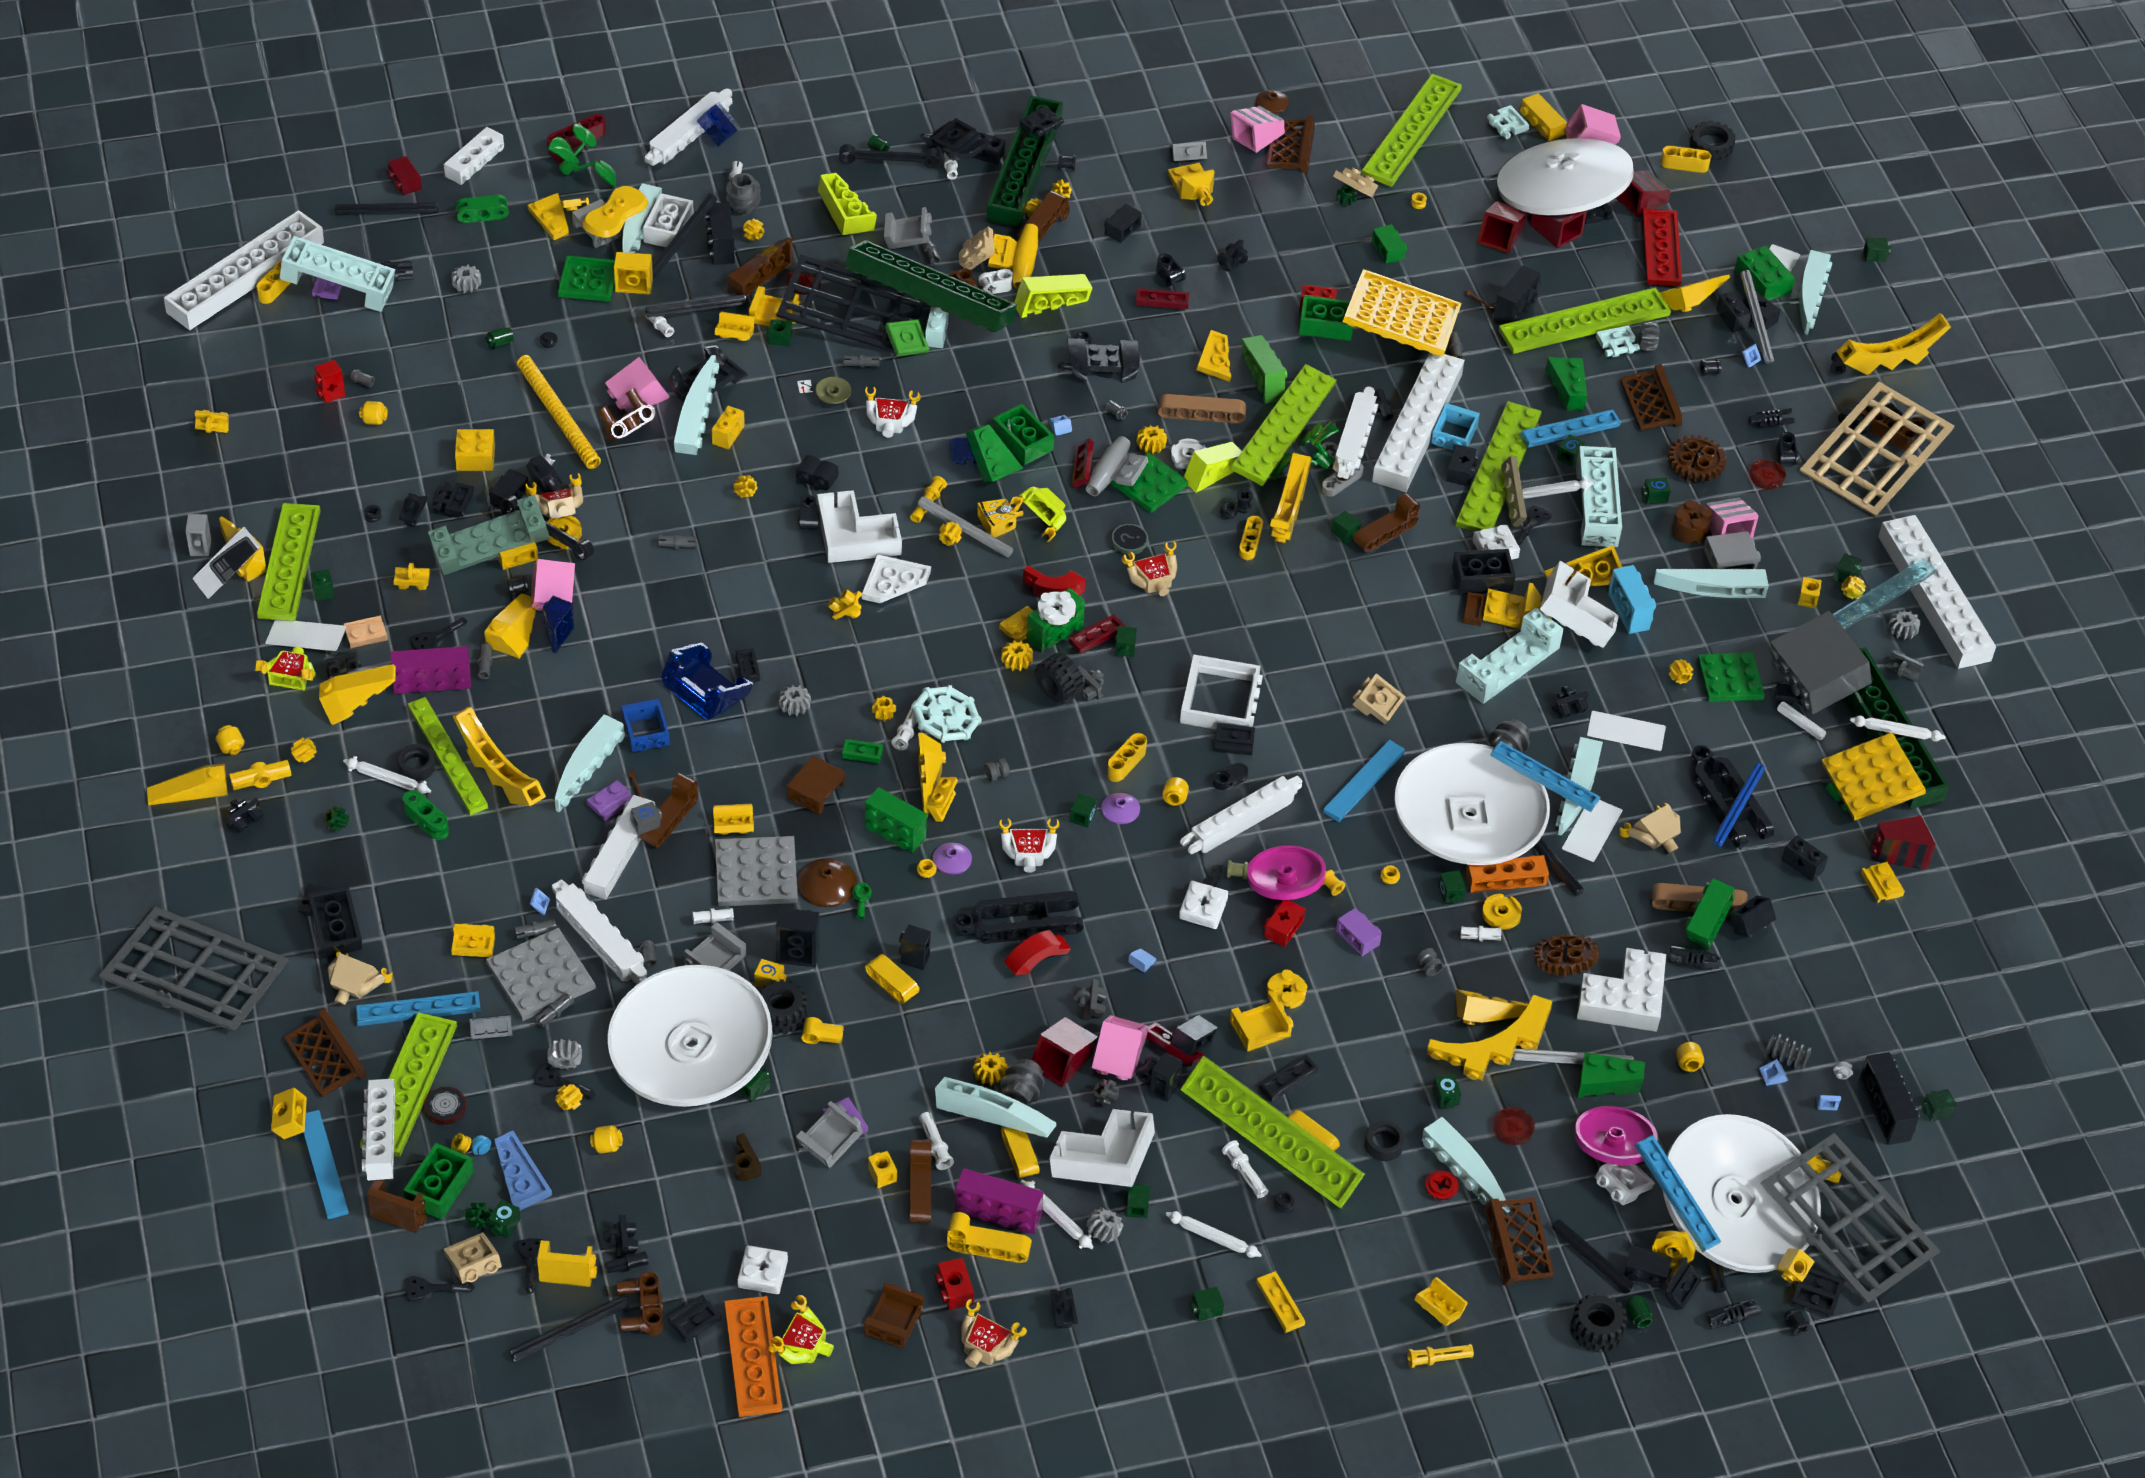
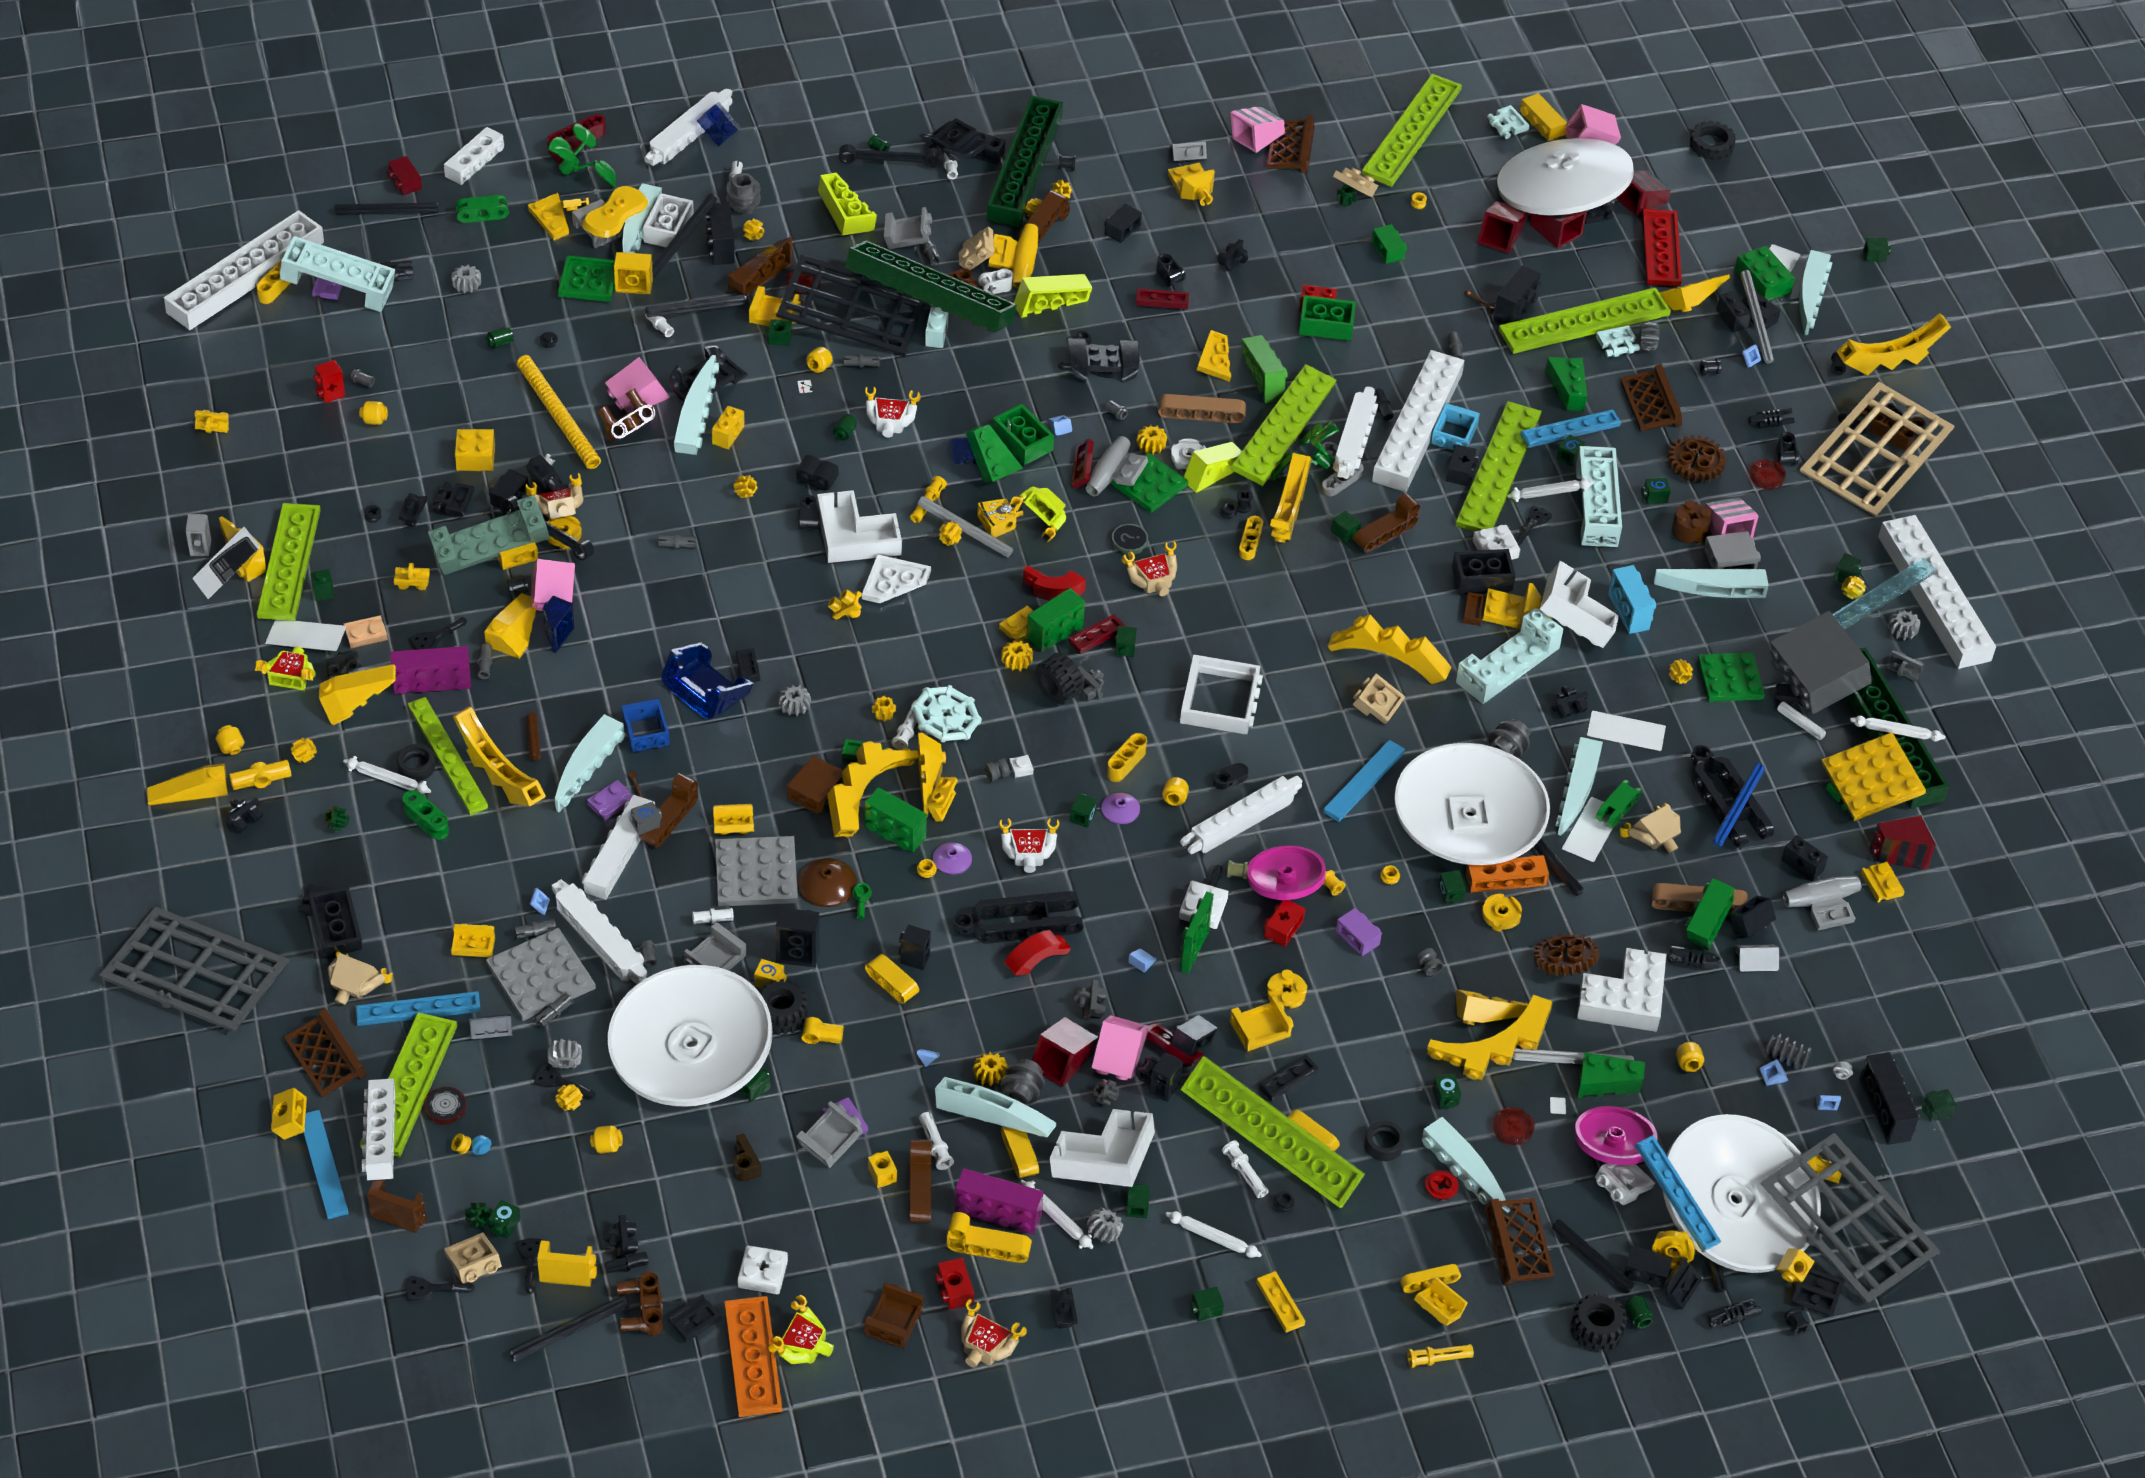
green brick [403,1143,474,1220] -> none
medium blue wing [494,1131,552,1211] -> none
yellow bracket [715,312,755,341] -> none
olive dish [816,377,851,404] -> none
bright green plate [885,319,930,357] -> none
black plate [1020,106,1064,138] -> none
white plate [1038,591,1076,625] -> none
black plate [1214,723,1255,755] -> none
reddish brown dish [1256,90,1289,114] -> none
yellow plate [1343,269,1462,356] -> none
white pin [1461,926,1501,942] -> none
dark azure tile [1490,741,1601,812] -> none
dark tan plate [1501,456,1527,527] -> none
yellow wedge [1544,545,1622,586] -> none
yellow beam [1660,146,1711,173] -> none
yellow brick [1798,577,1822,609] -> none
none -> reddish brown axle [526,712,541,761]
none -> yellow head [806,347,833,373]
none -> yellow arch [827,741,919,837]
none -> dark green brick [833,414,857,440]
none -> light blue slope [917,1049,940,1067]
none -> white plate [1009,755,1034,778]
none -> green plate [1179,891,1214,974]
none -> yellow arch [1327,615,1451,685]
none -> yellow beam [1400,1264,1461,1293]
none -> white sticker [1550,1097,1566,1114]
none -> green piece [1595,780,1642,828]
none -> panel [1735,944,1779,972]
none -> light grey plate [1783,876,1861,931]

